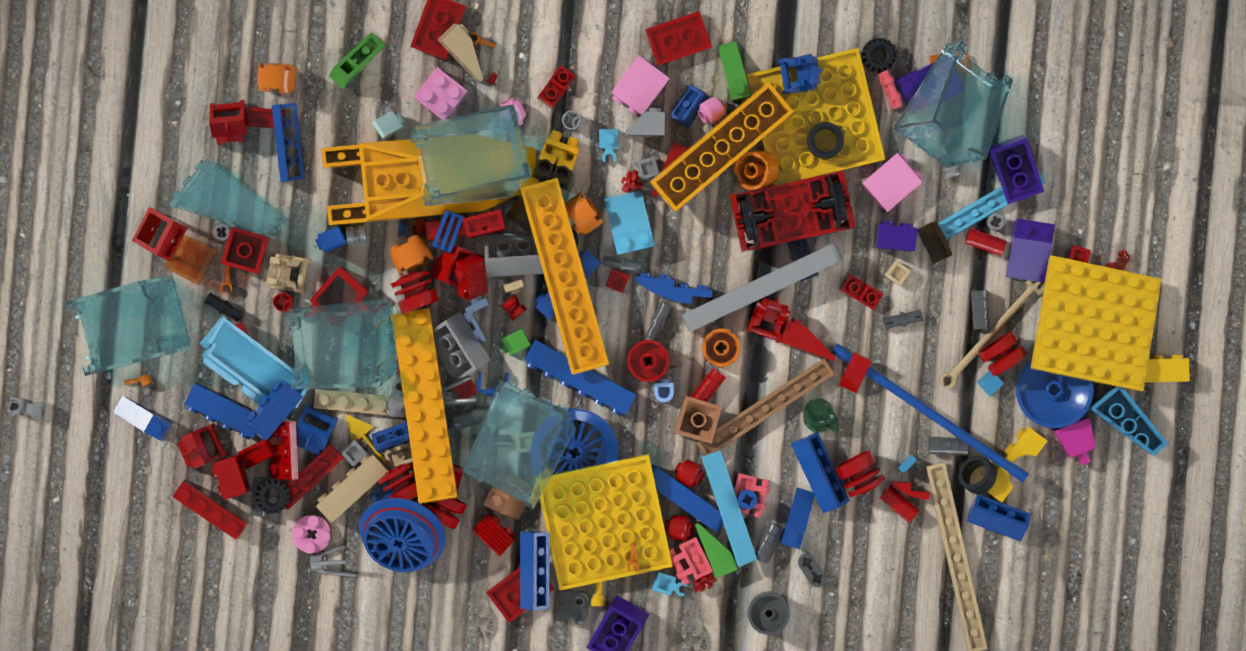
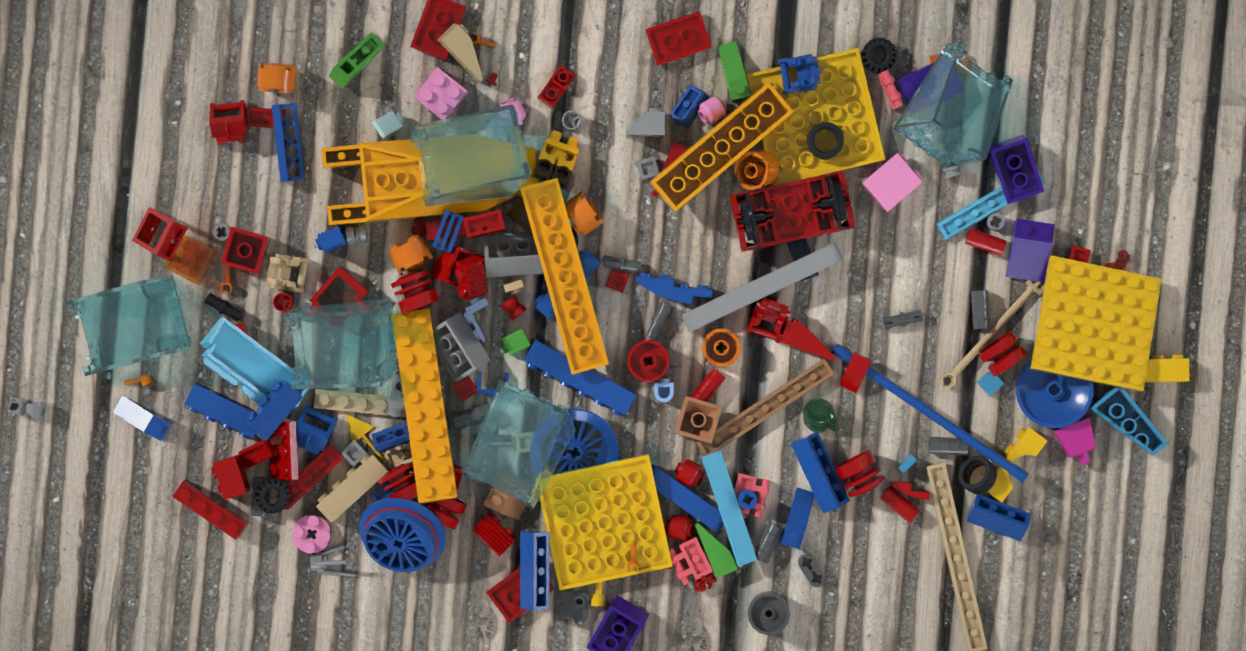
clear light blue windscreen [170,159,289,236] -> none
red piece [177,423,228,469] -> none
blue bush [398,221,409,238] -> none
light grey plant [442,376,476,407] -> none
medium azure plate [599,129,619,162] -> none
medium azure slope [604,190,655,255] -> none
bright pink brick [611,56,670,117] -> none
red plant [621,169,642,193] -> none
medium azure plate [651,571,688,596] -> none
red slope [839,273,884,310] -> none
dark purple brick [873,221,918,252] -> none
tan plate [884,260,911,287] -> none
dark brown panel [917,221,953,264] -> none

